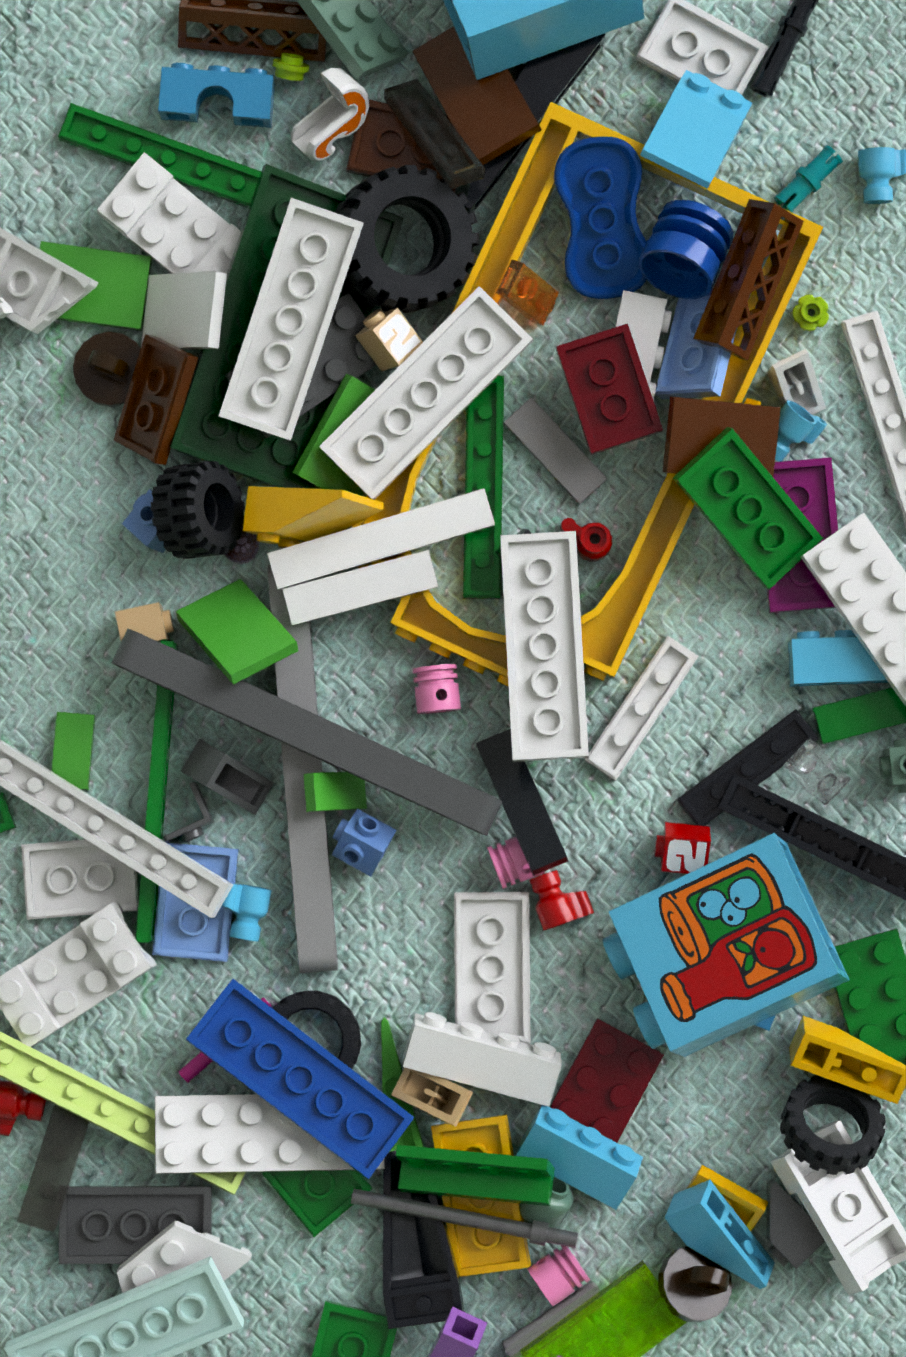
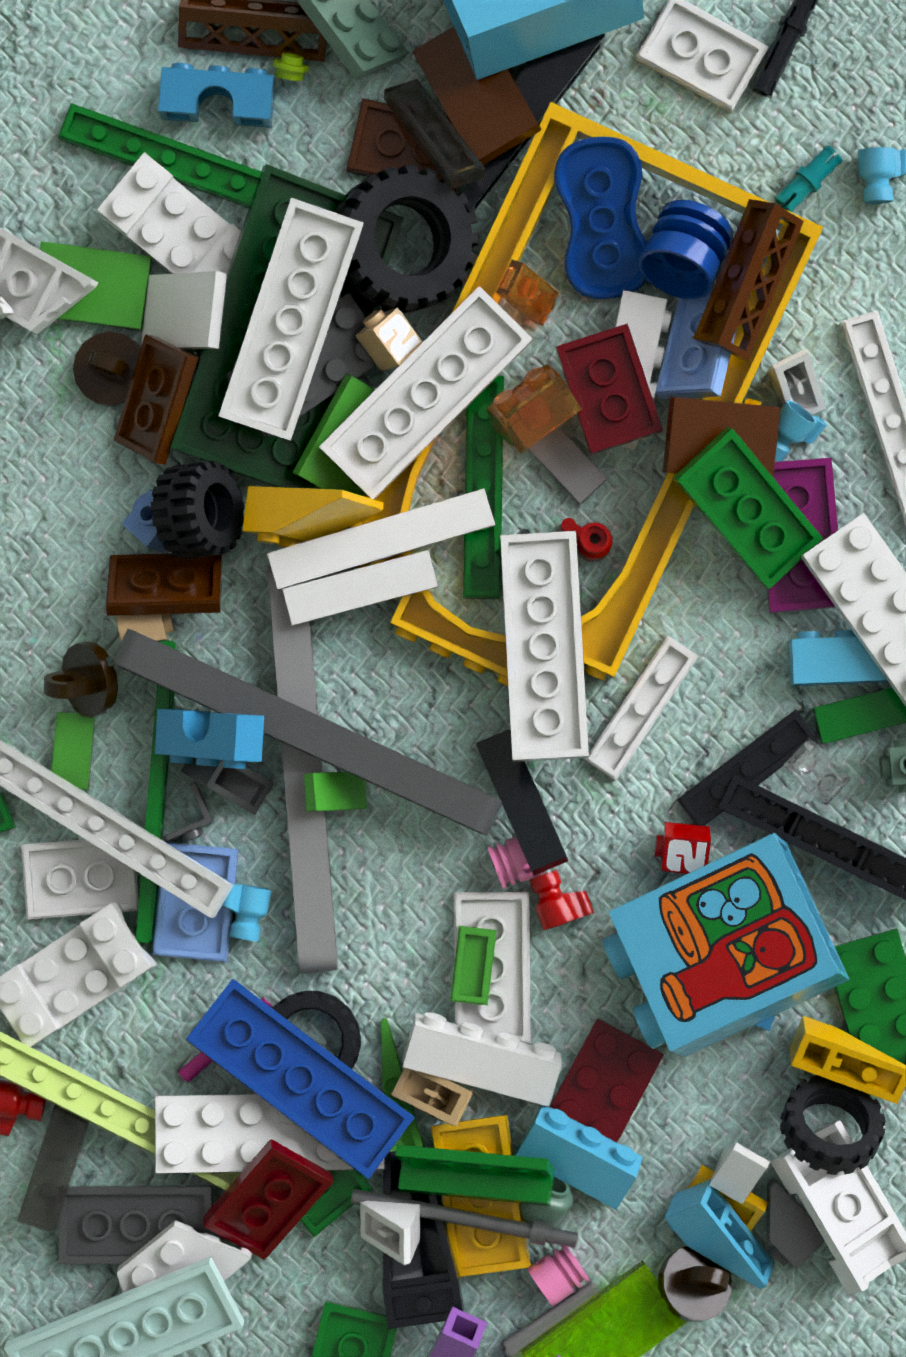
bright green tile [176,579,299,685] -> none
tile [224,526,259,564] -> none
white animal [291,68,370,162] -> none
medium blue brick [332,808,397,877] -> none
bright pink piece [412,664,461,714] -> none
medium azure slope [640,70,752,189] -> none
lime plate [792,294,829,331] -> none
none -> dark brown tile [44,642,118,718]
none -> reddish brown tile [106,553,223,616]
none -> dark azure arch [155,708,264,769]
none -> dark red plate [203,1139,333,1260]
none -> white slope [360,1201,420,1265]
none -> bright green tile [450,926,497,1006]
none -> clear orange slope [486,364,582,454]
none -> white slope [709,1143,770,1204]

